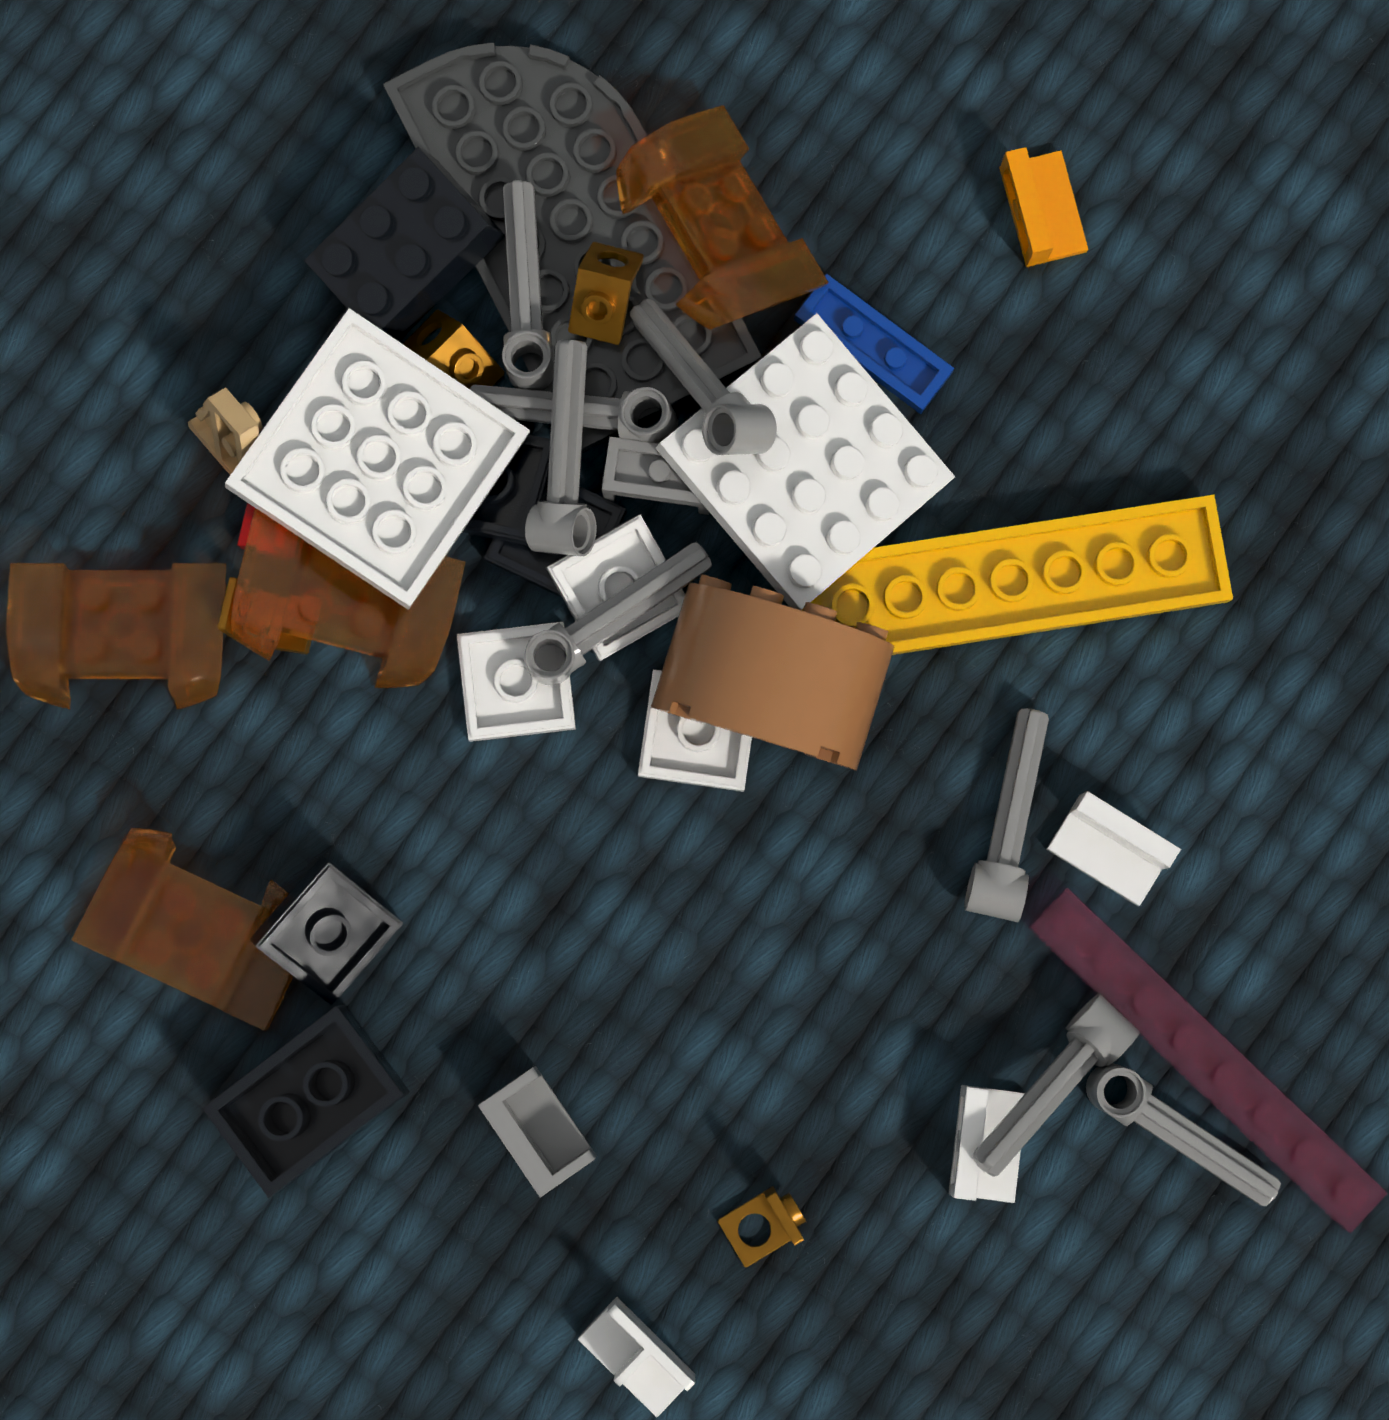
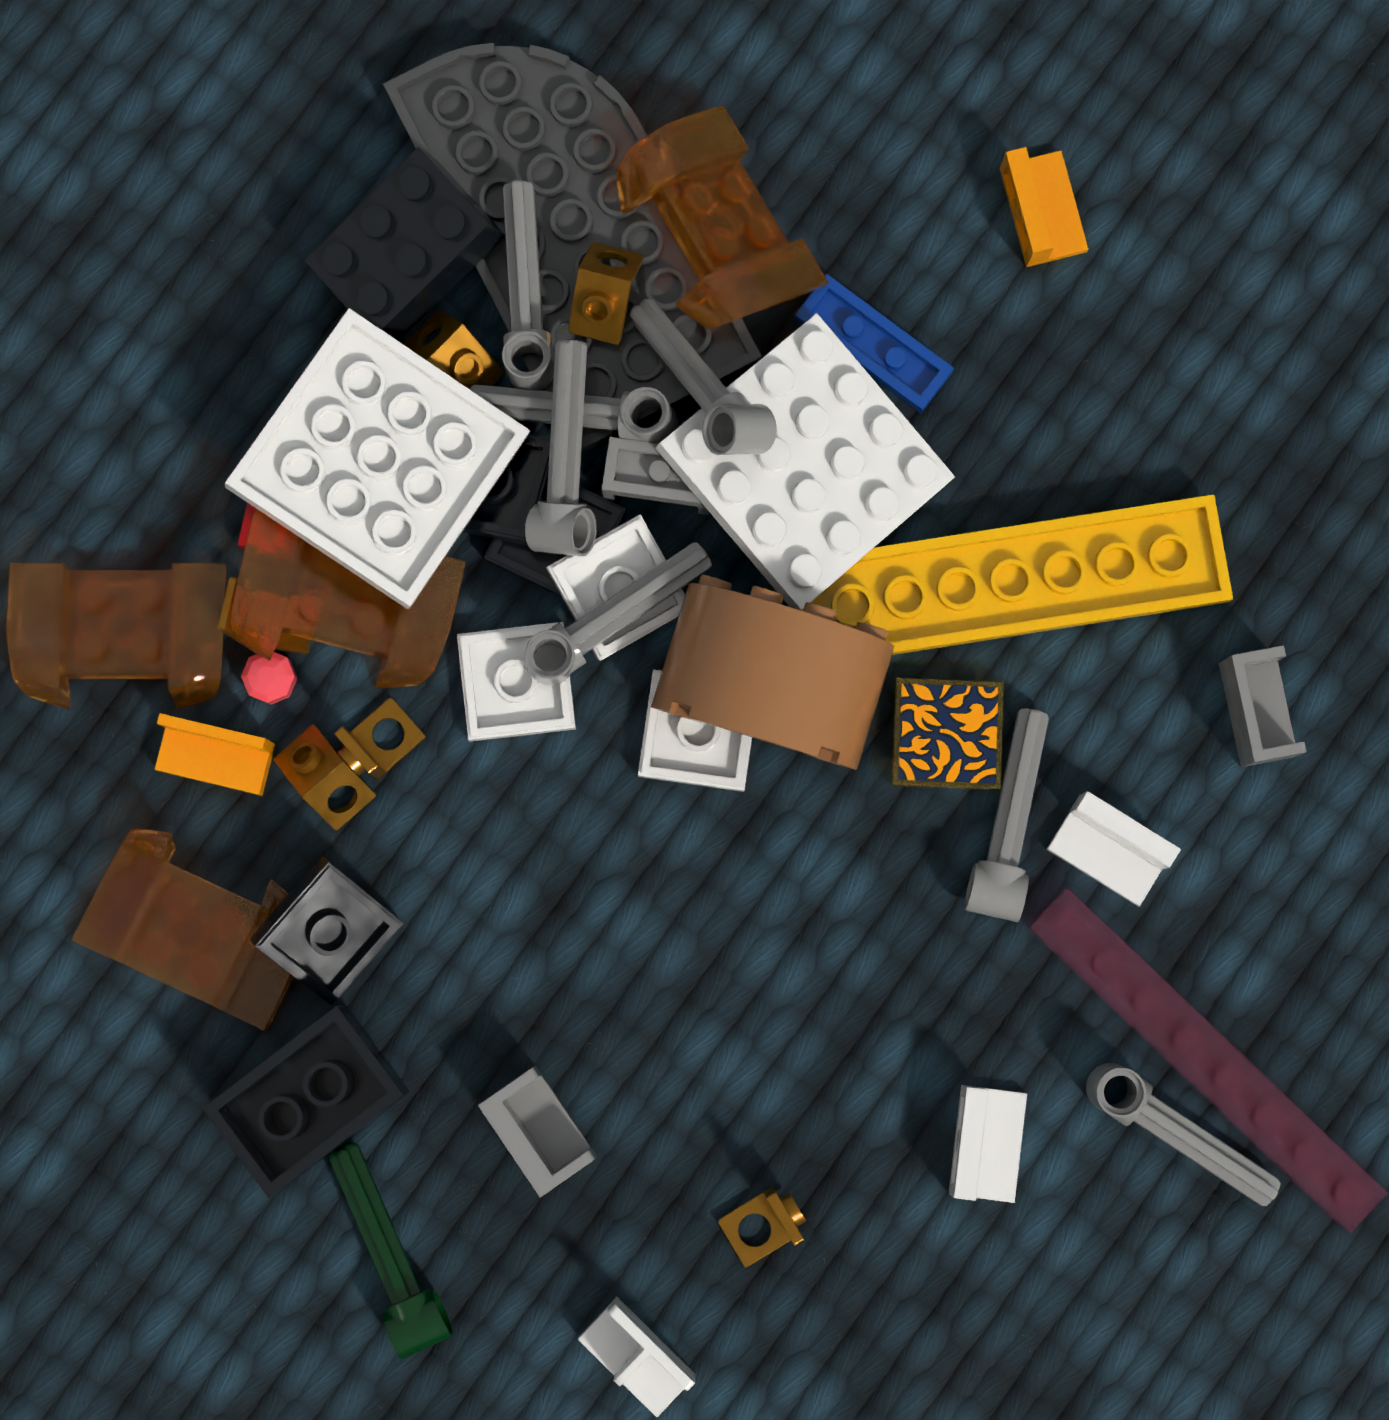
tan wing [188,387,262,475] -> none
light grey axle [973,993,1140,1177] -> none
none -> light orange panel [154,713,276,796]
none -> coral tile [241,649,298,705]
none -> pearl gold bracket [273,724,376,831]
none -> dark green axle [329,1143,454,1360]
none -> pearl gold bracket [334,698,426,779]
none -> tile [891,678,1004,791]
none -> light grey panel [1219,646,1307,767]

